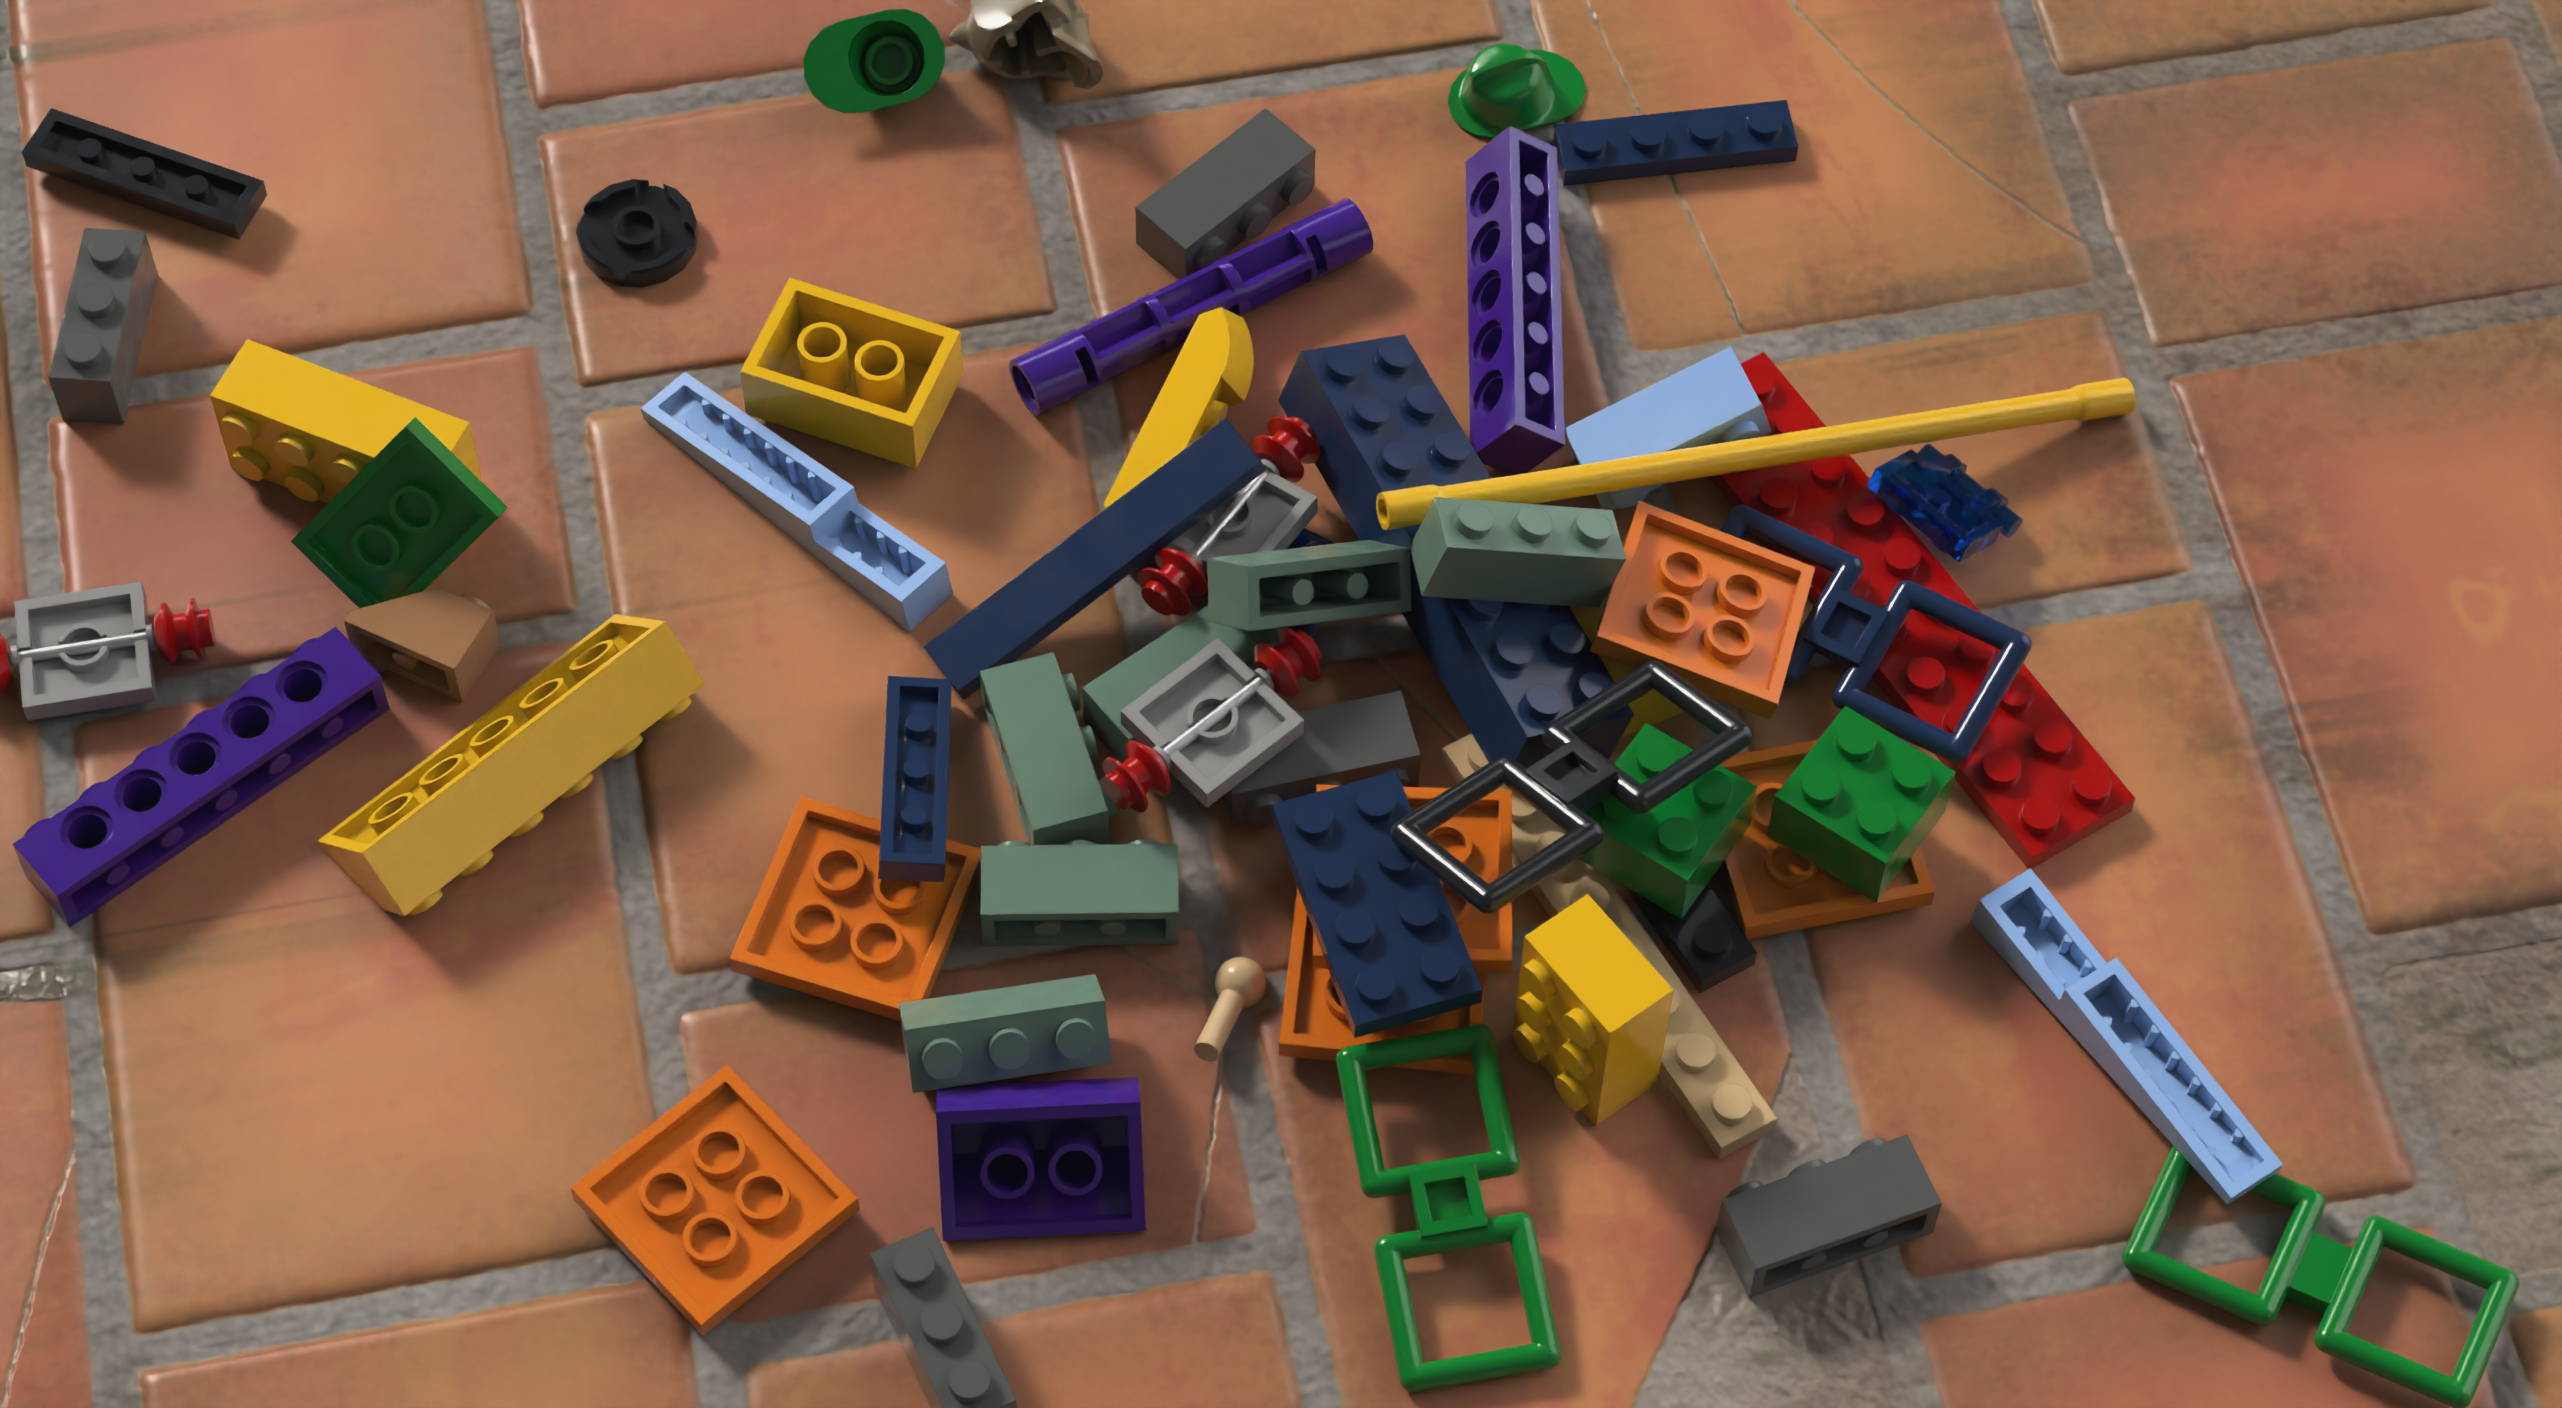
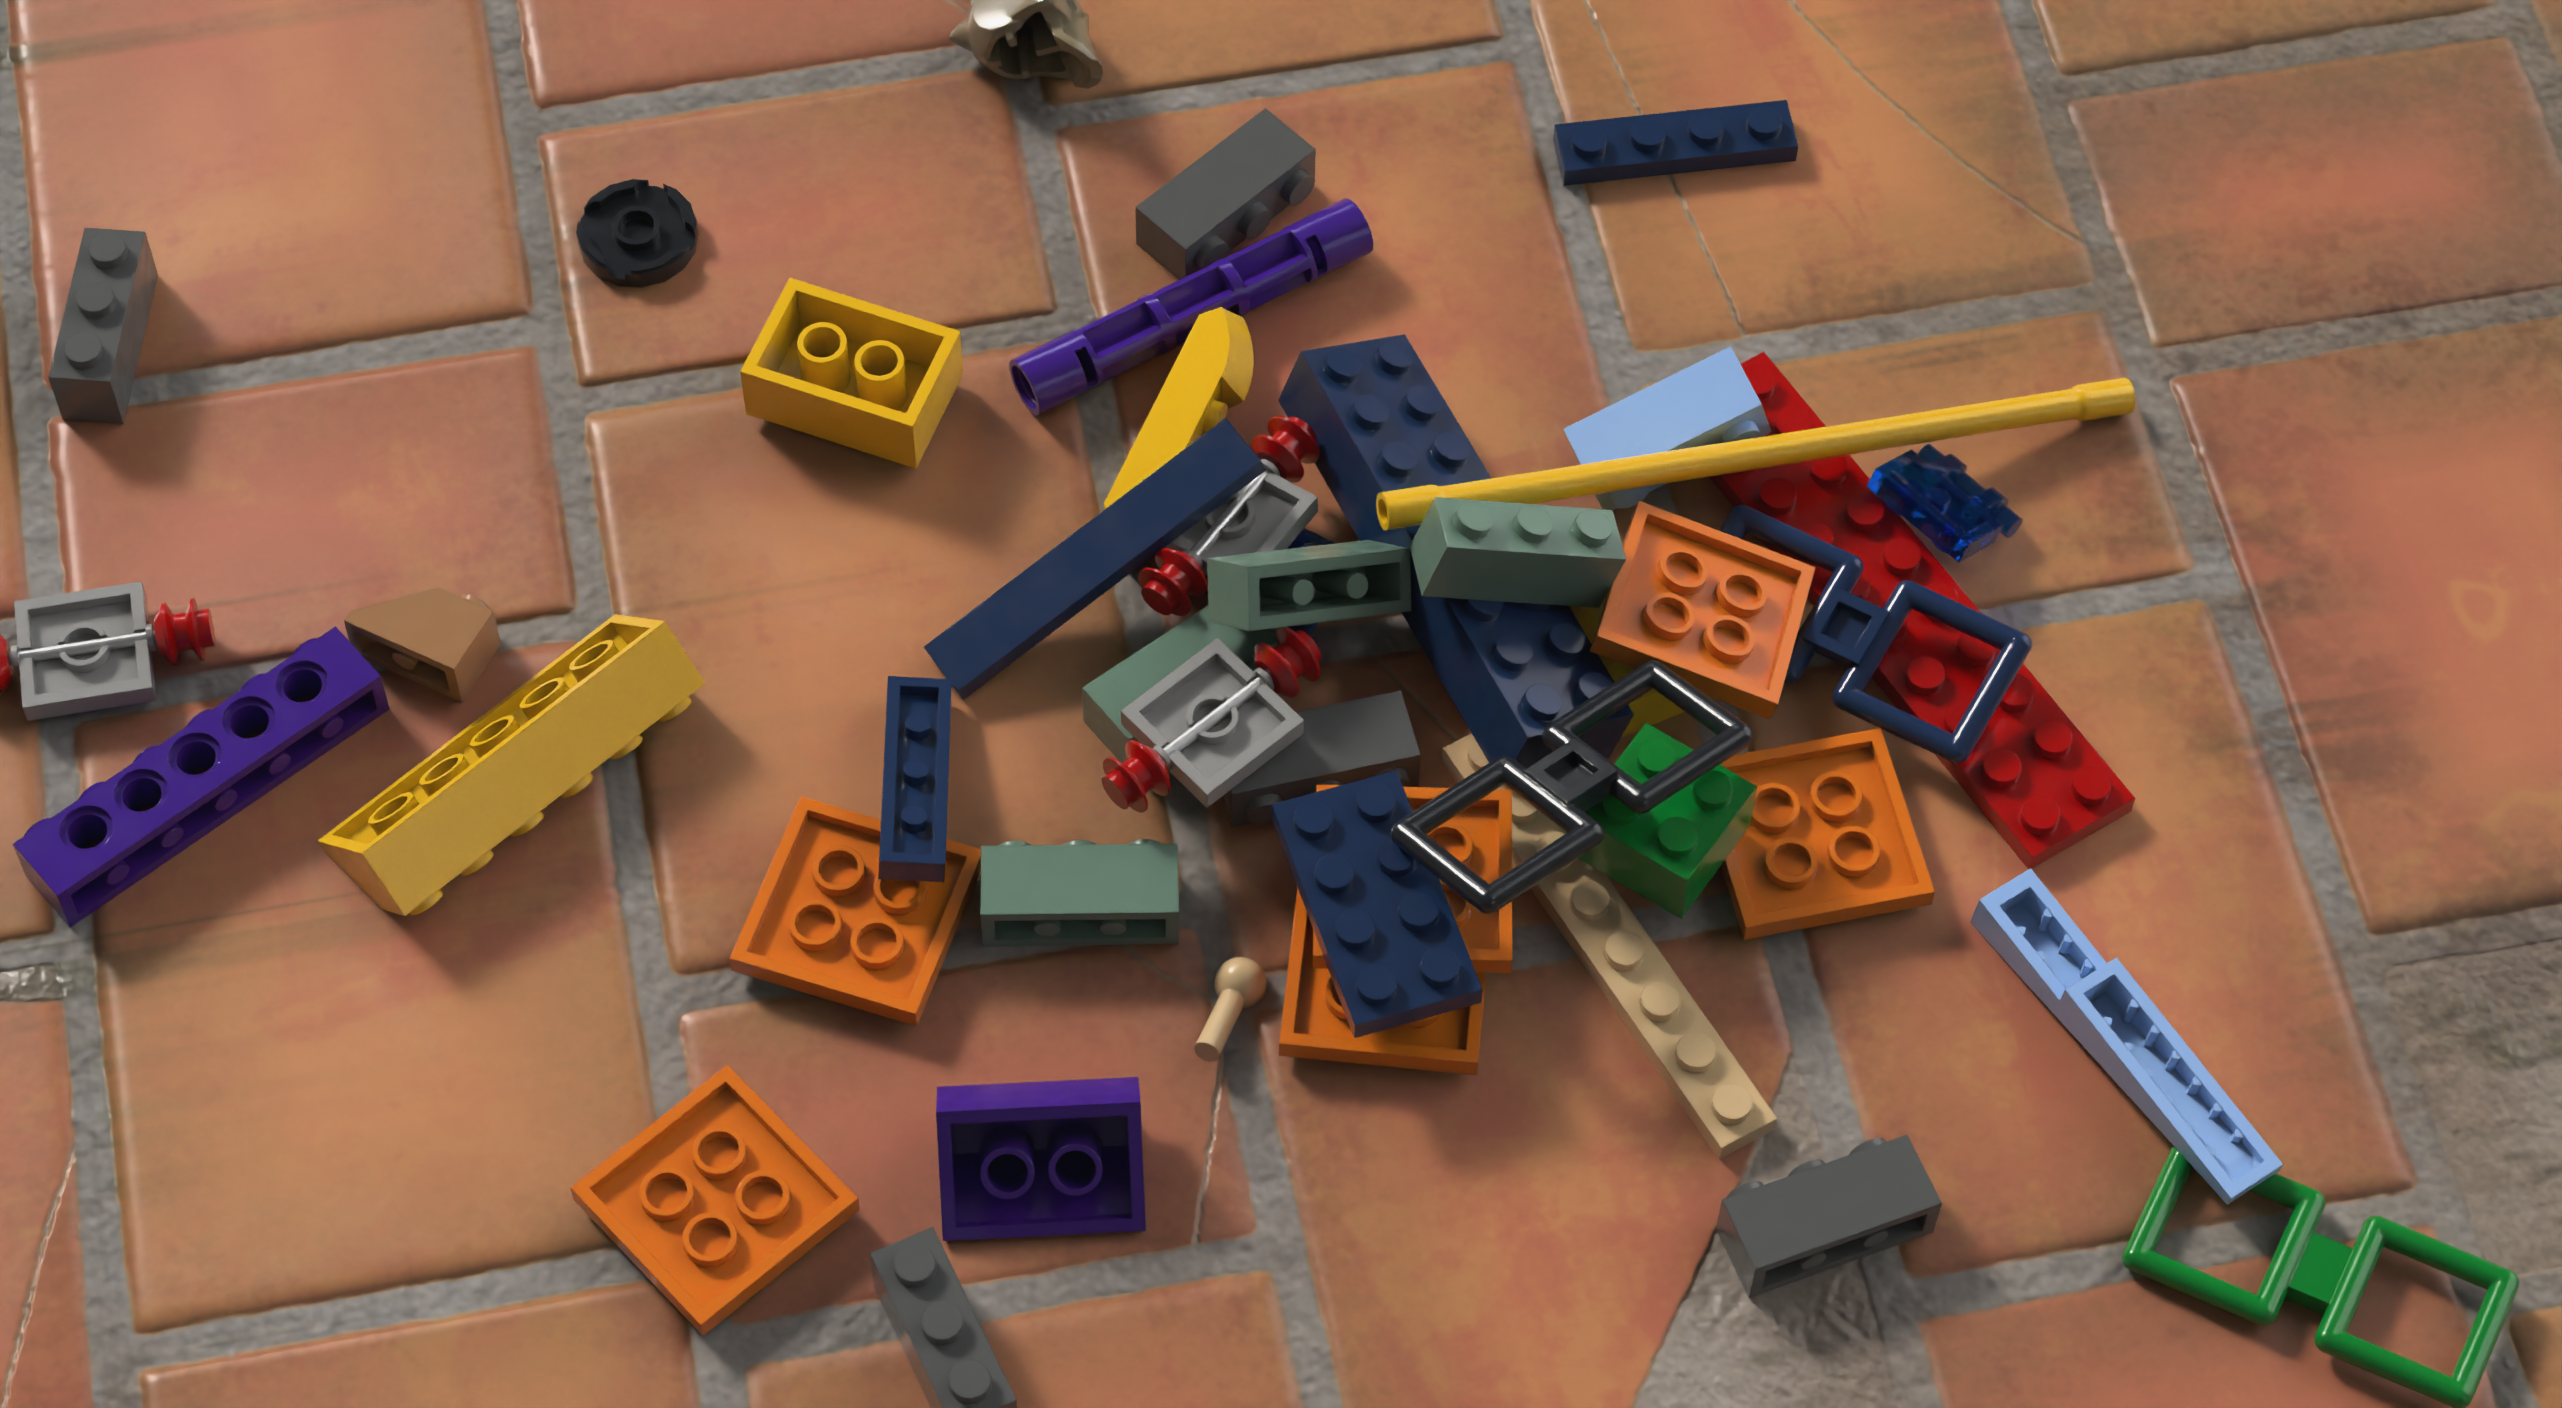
black plate [22,108,267,240] -> none
yellow brick [210,339,483,503] -> none
green plate [291,417,508,608] -> none
light blue slope [641,372,953,633] -> none
green piece [803,9,945,114] -> none
sand green brick [898,974,1112,1093] -> none
sand green brick [980,652,1118,845] -> none
green bar [1336,1024,1562,1392] -> none
green piece [1448,43,1586,139] -> none
dark purple brick [1466,126,1565,475] -> none
yellow brick [1513,894,1674,1126] -> none
black plate [1629,884,1757,993] -> none
green brick [1767,706,1956,902] -> none

